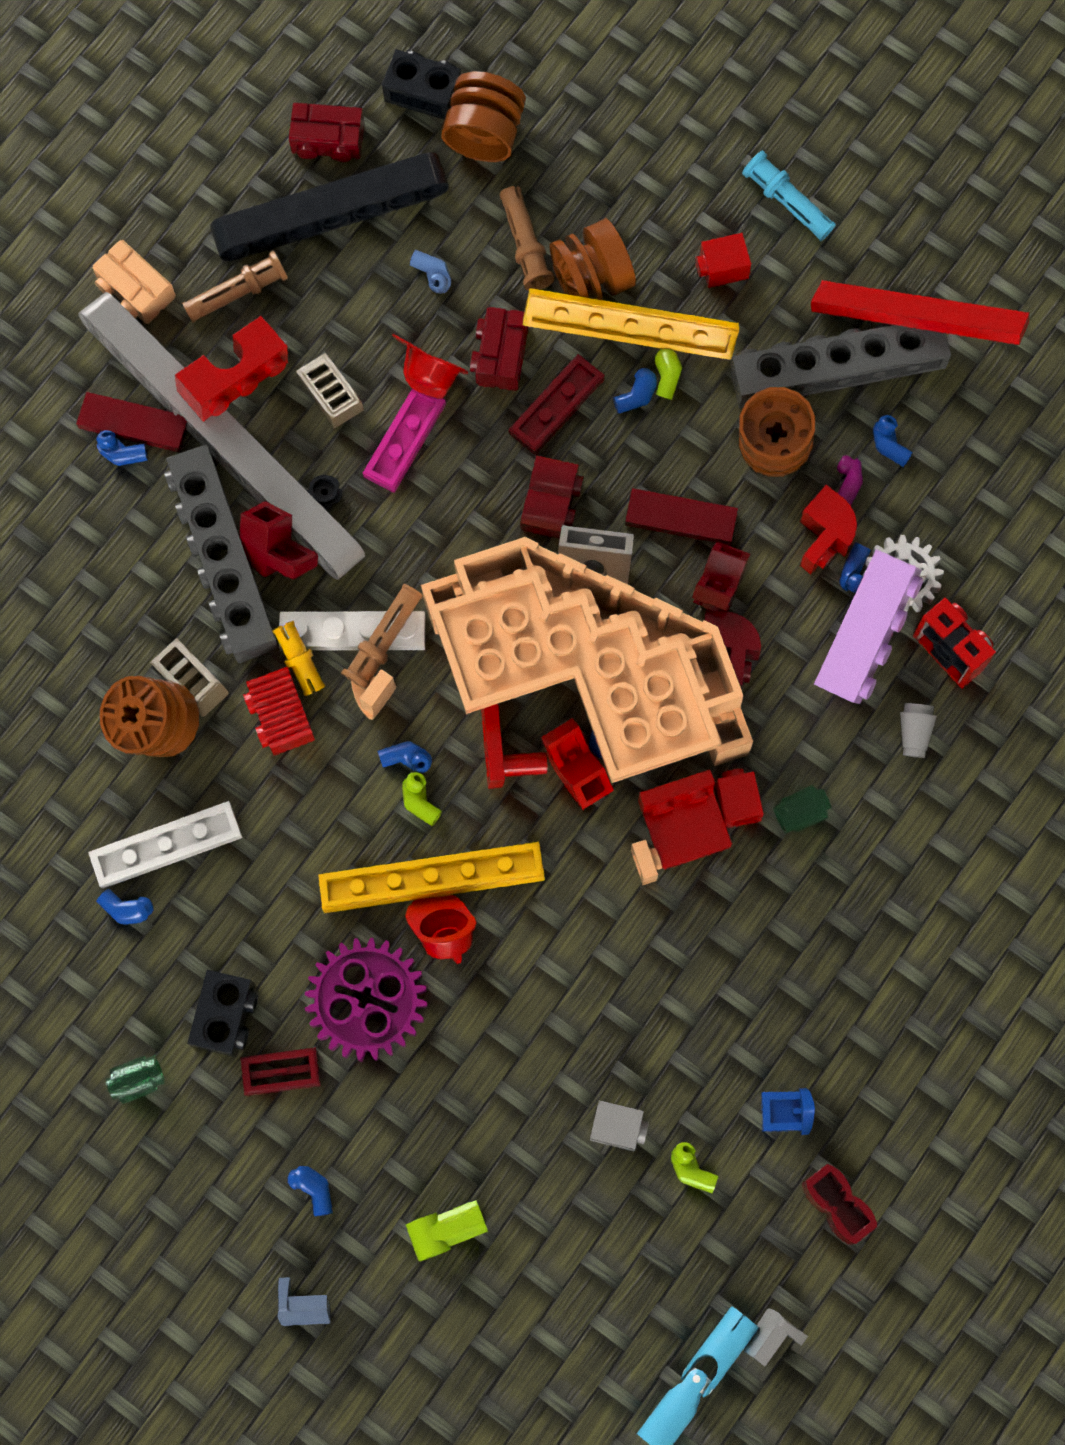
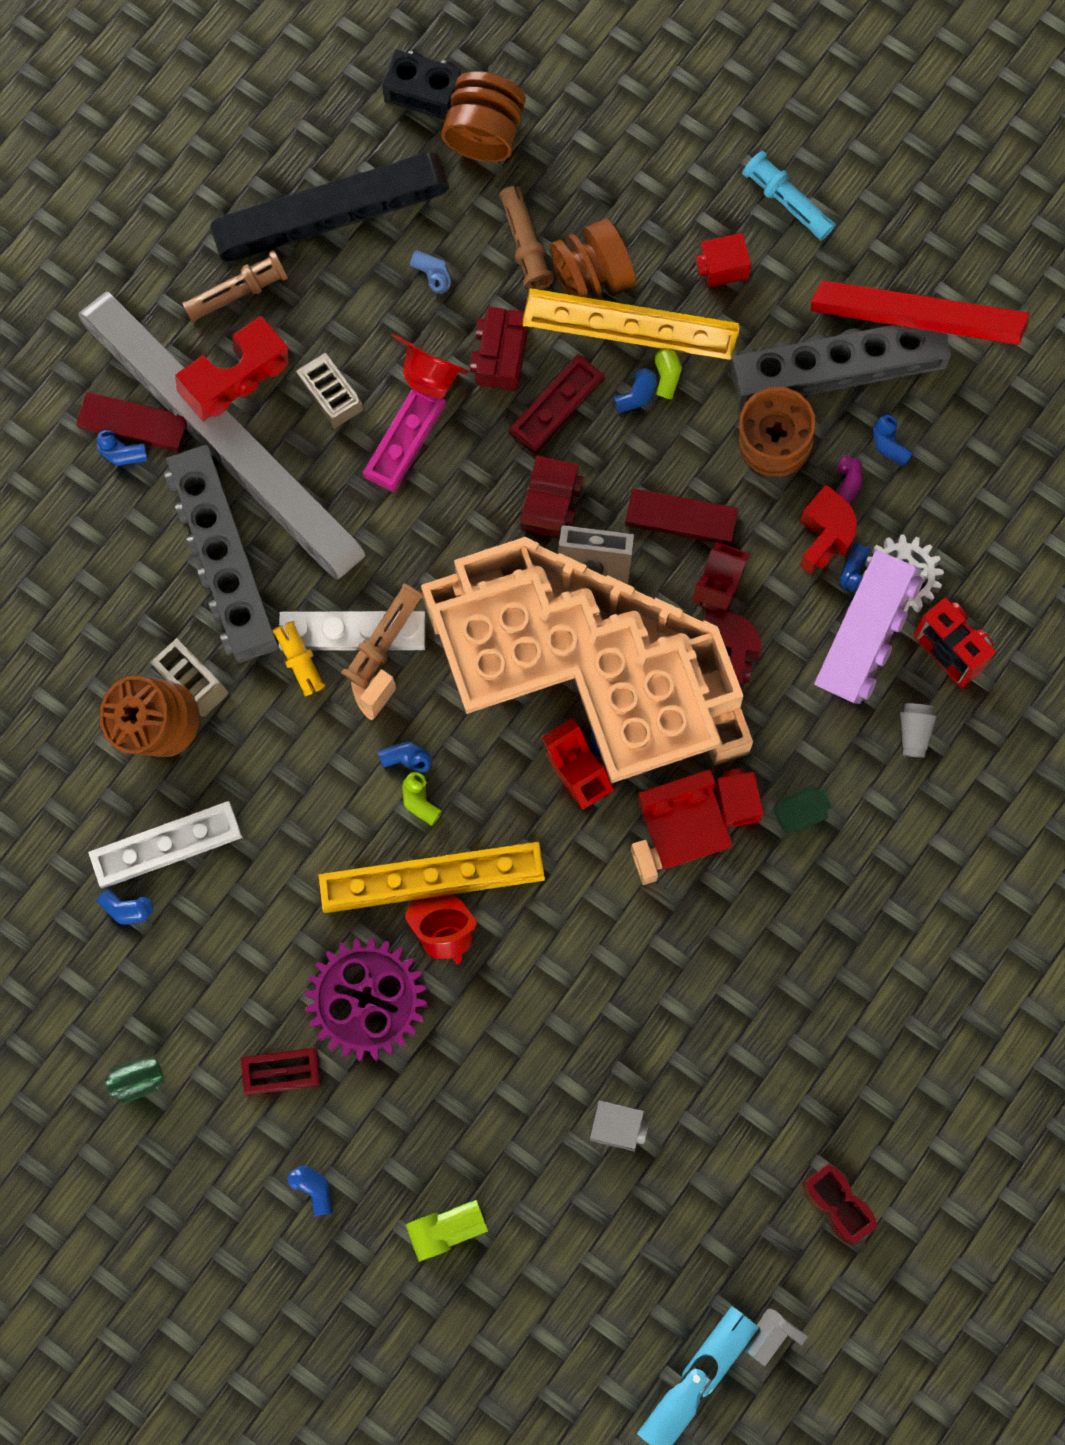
light nougat brick [93,240,176,324] -> none
black brick [187,970,259,1058] -> none
dark red brick [240,501,318,580] -> none
red brick [243,667,315,755] -> none
sand blue tile [278,1277,331,1326] -> none
dark red brick [289,102,365,162] -> none
black plate [307,475,342,509] -> none
red piece [481,704,547,789] -> none
lime arm [671,1142,718,1194] -> none
blue tile [761,1088,815,1135] -> none

